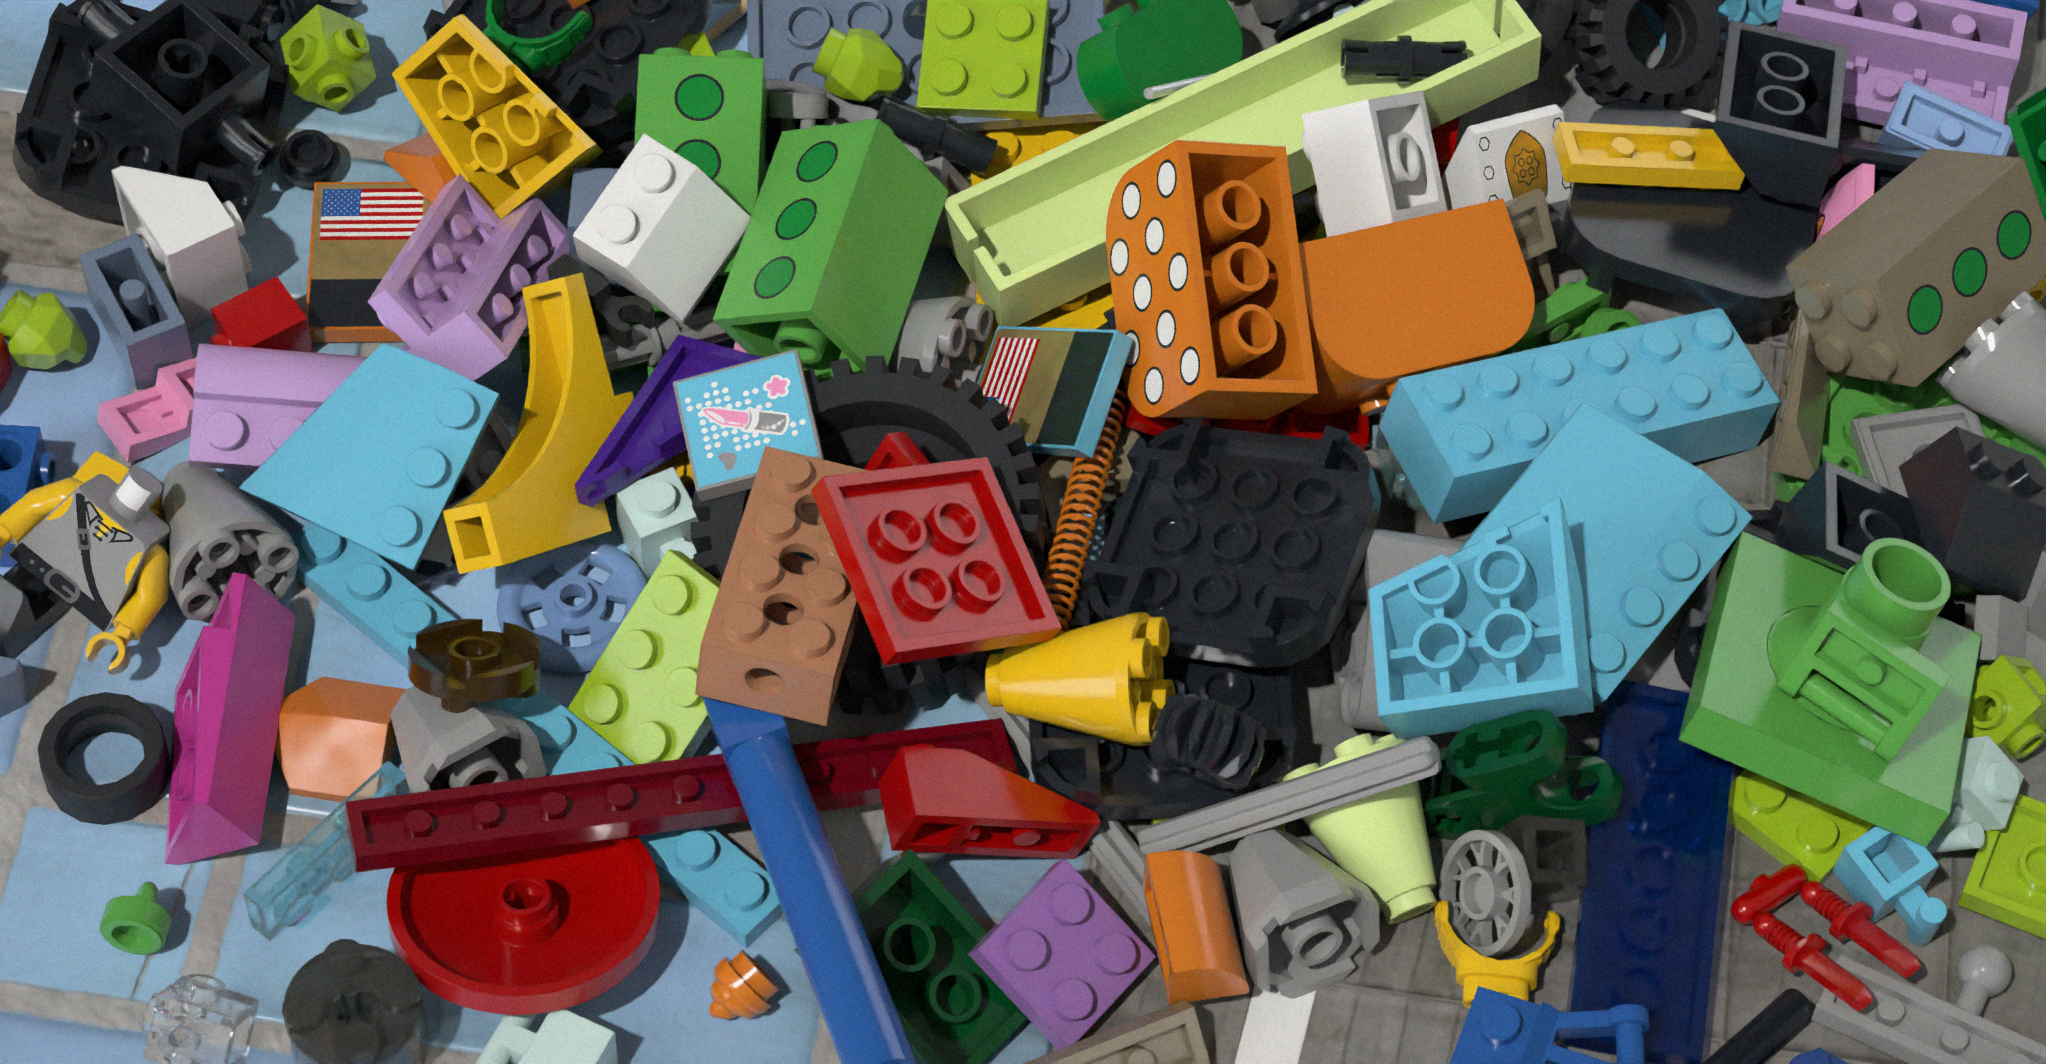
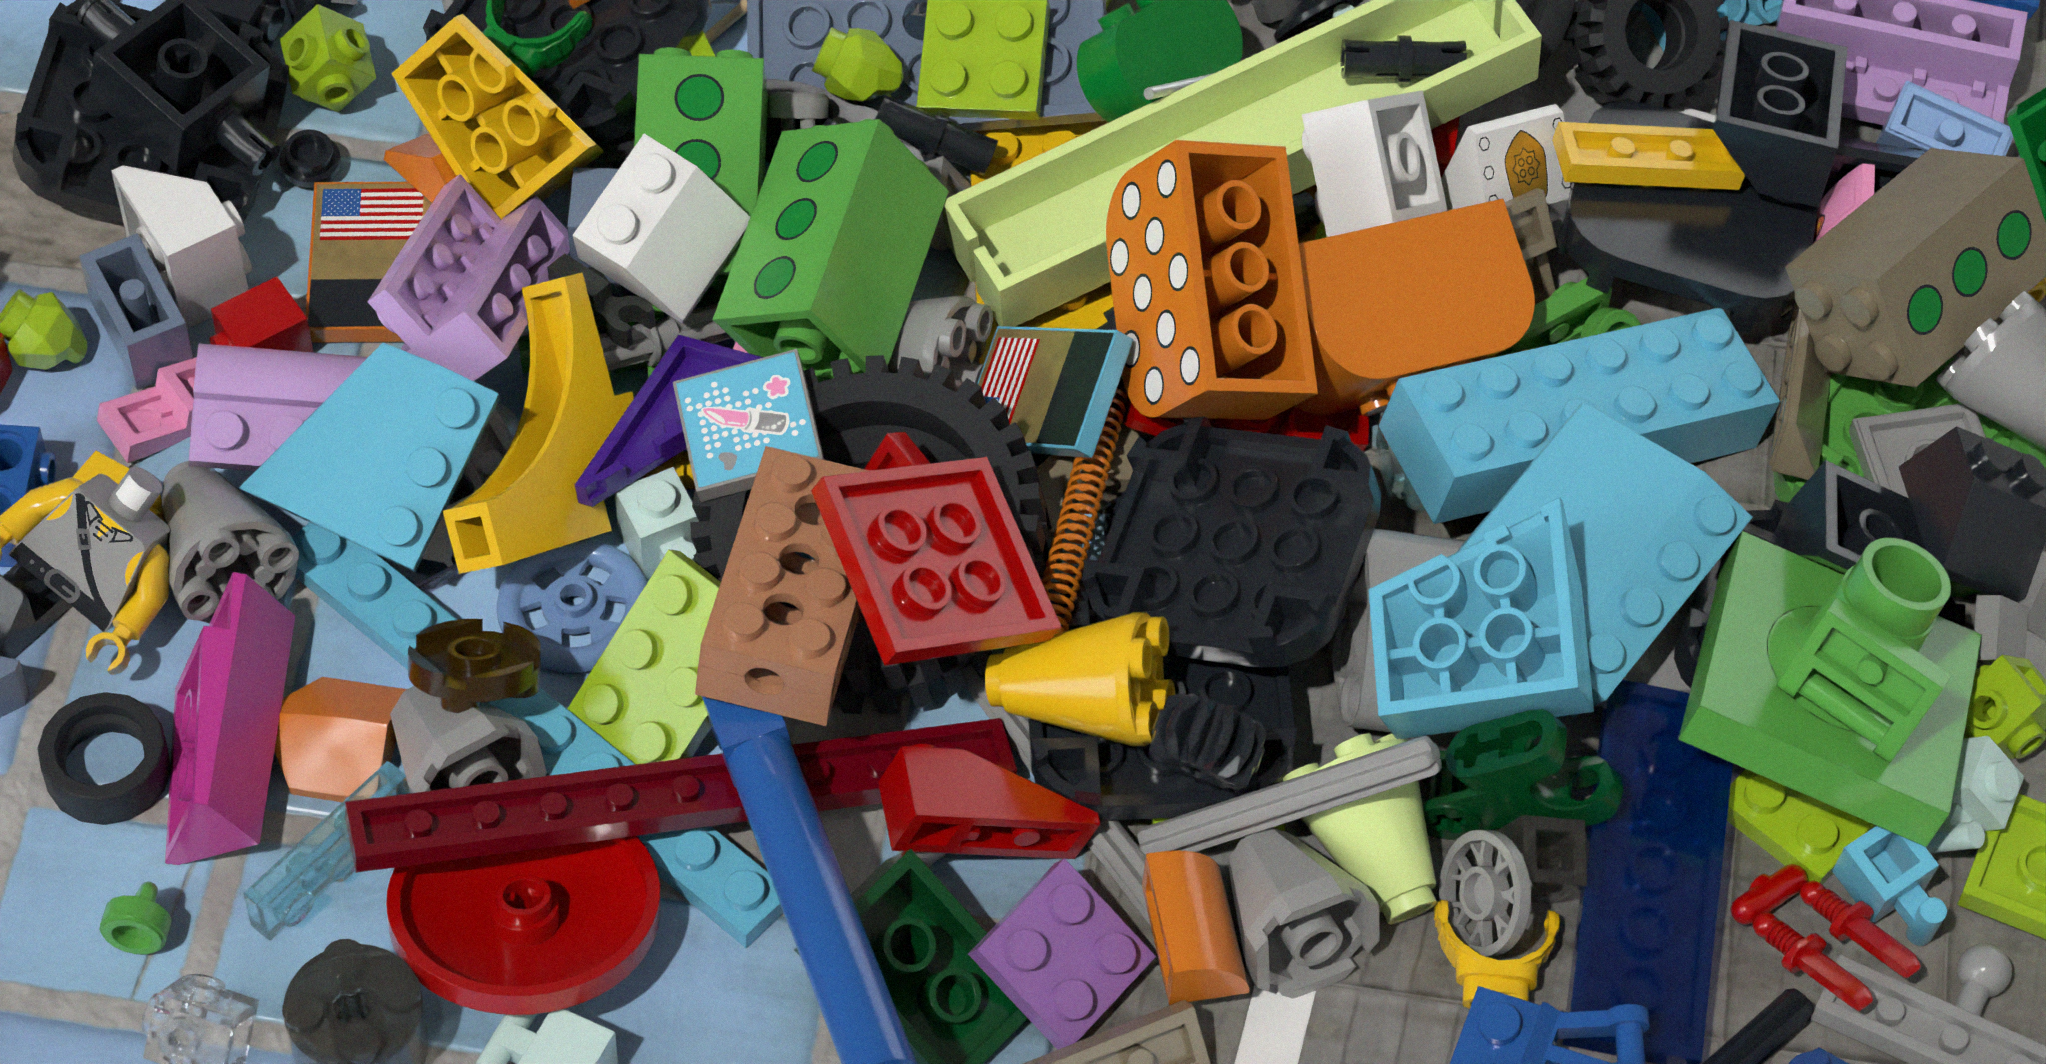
orange plate [709,950,779,1020] -> none

